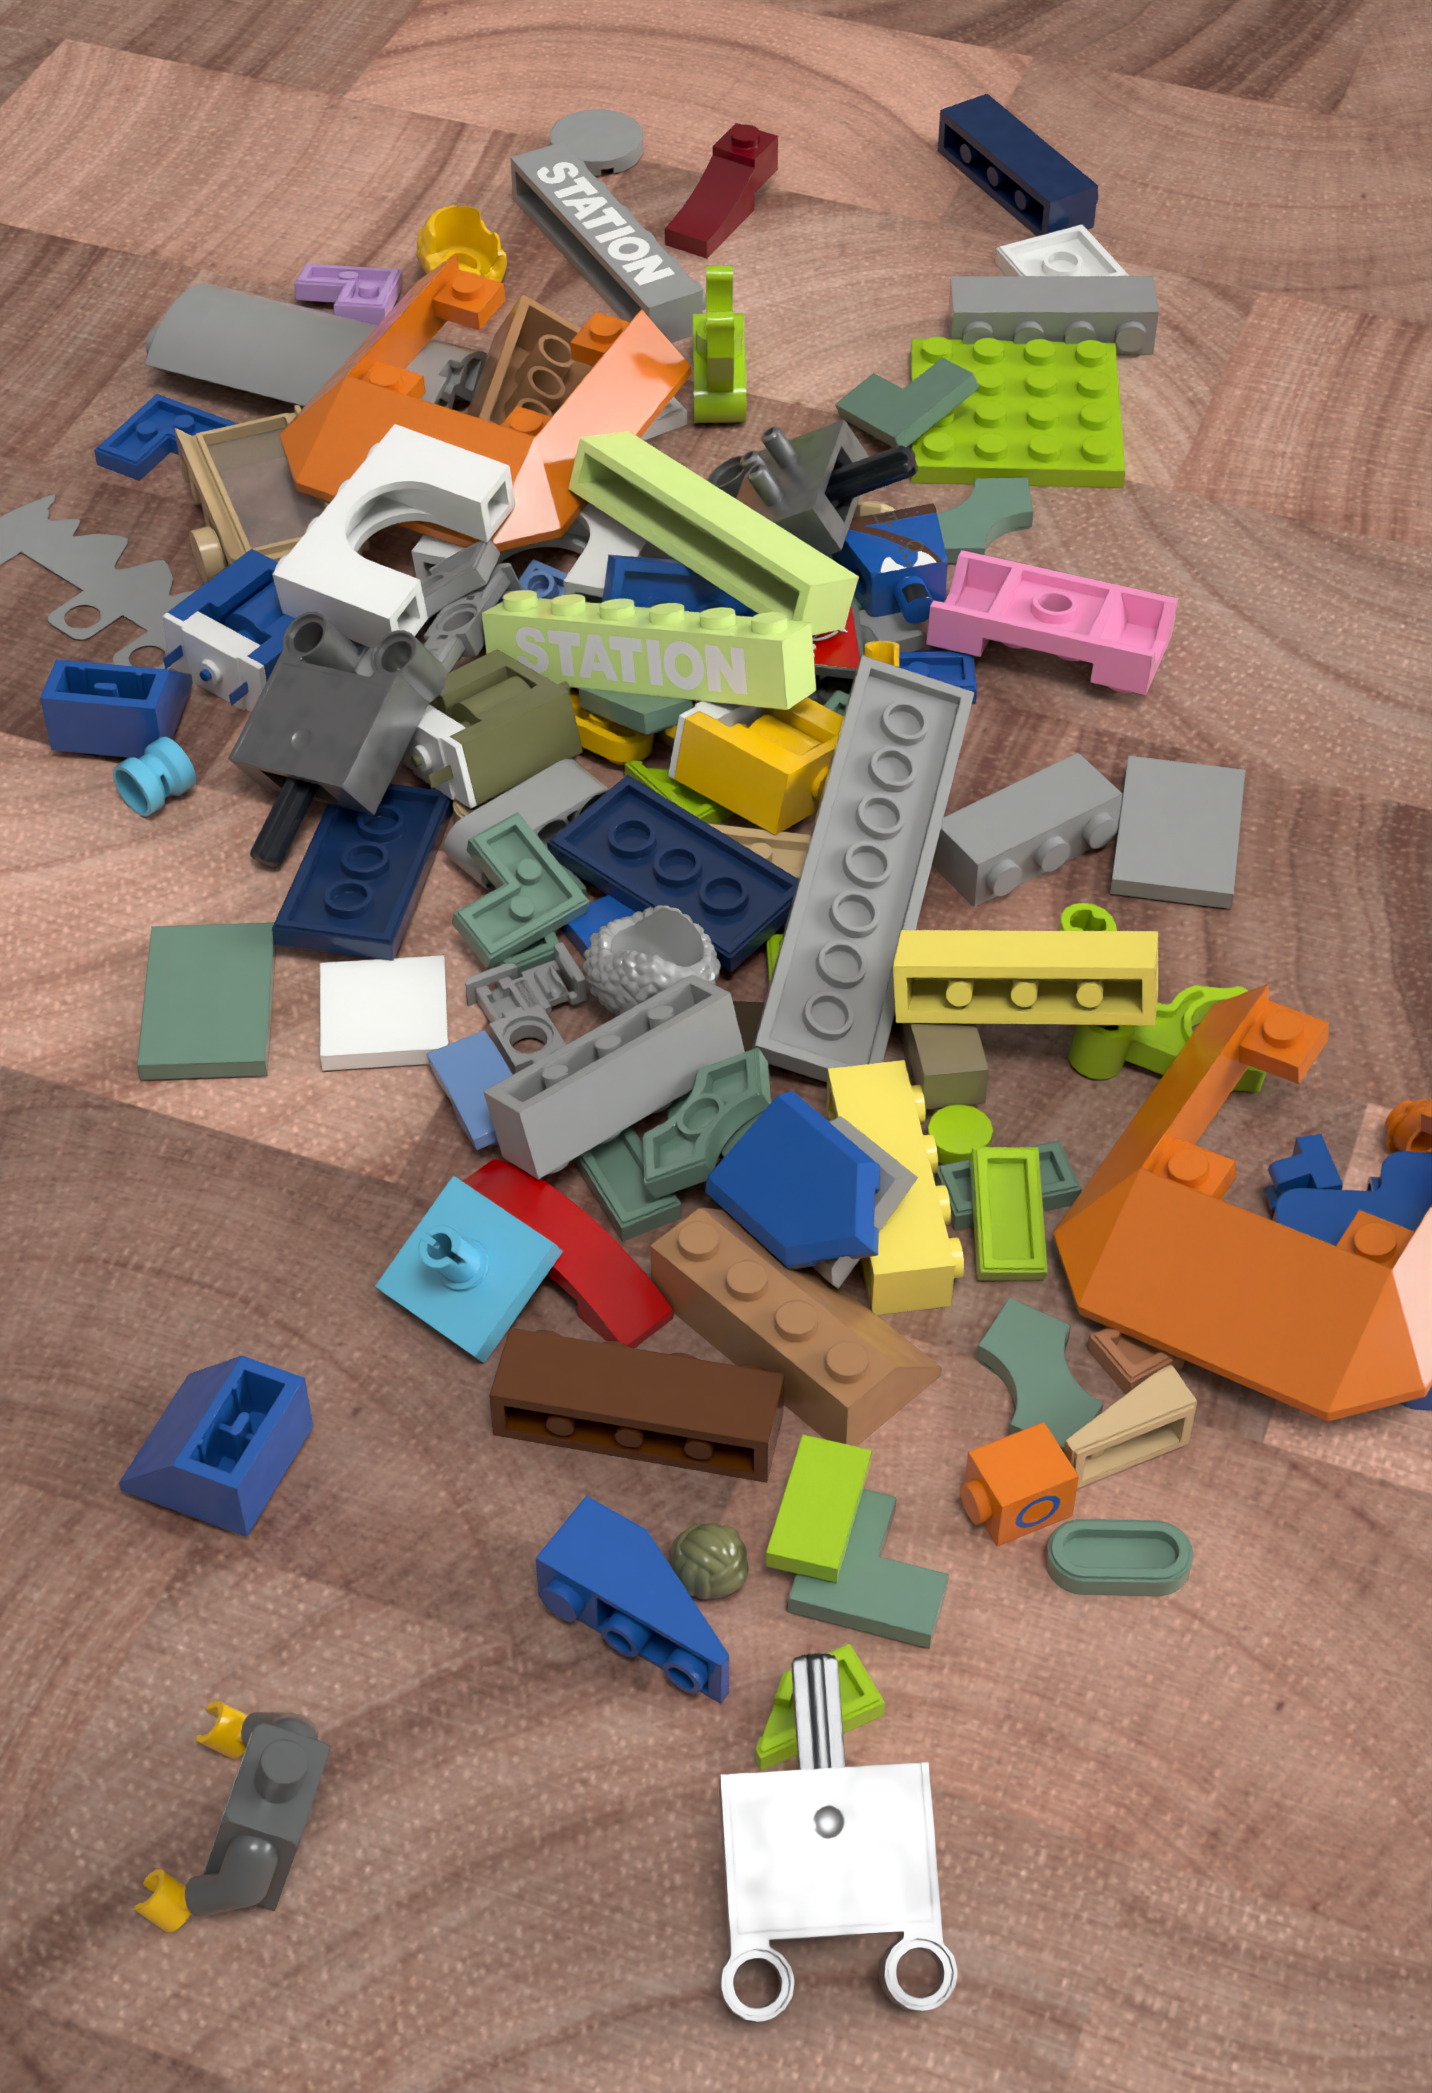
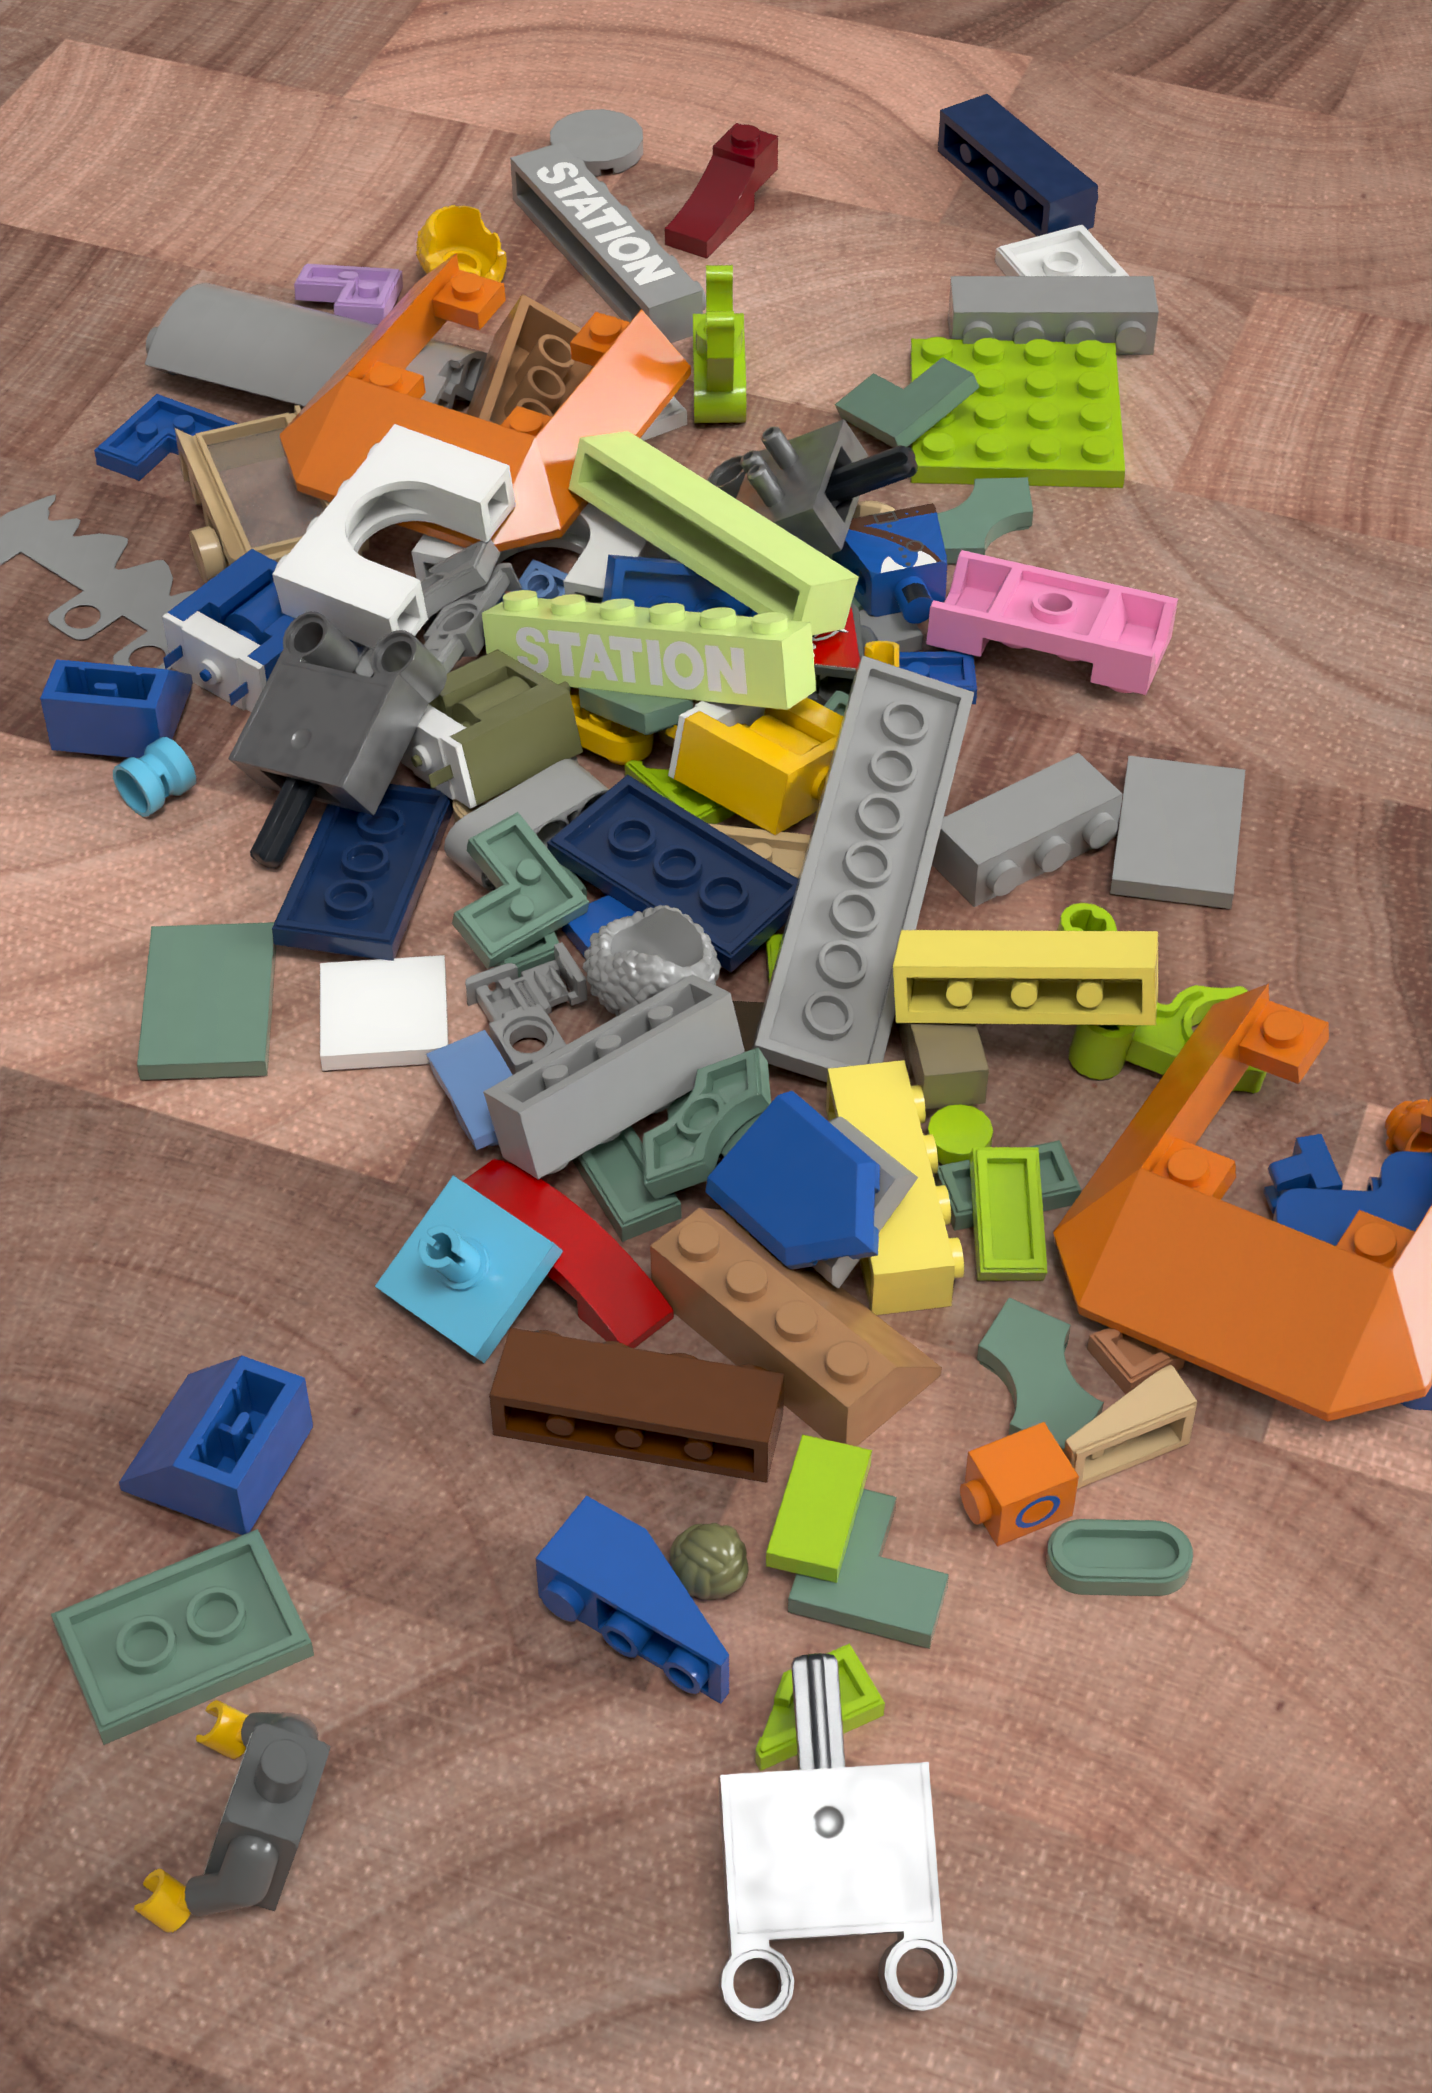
none -> sand green tile [51,1529,314,1745]

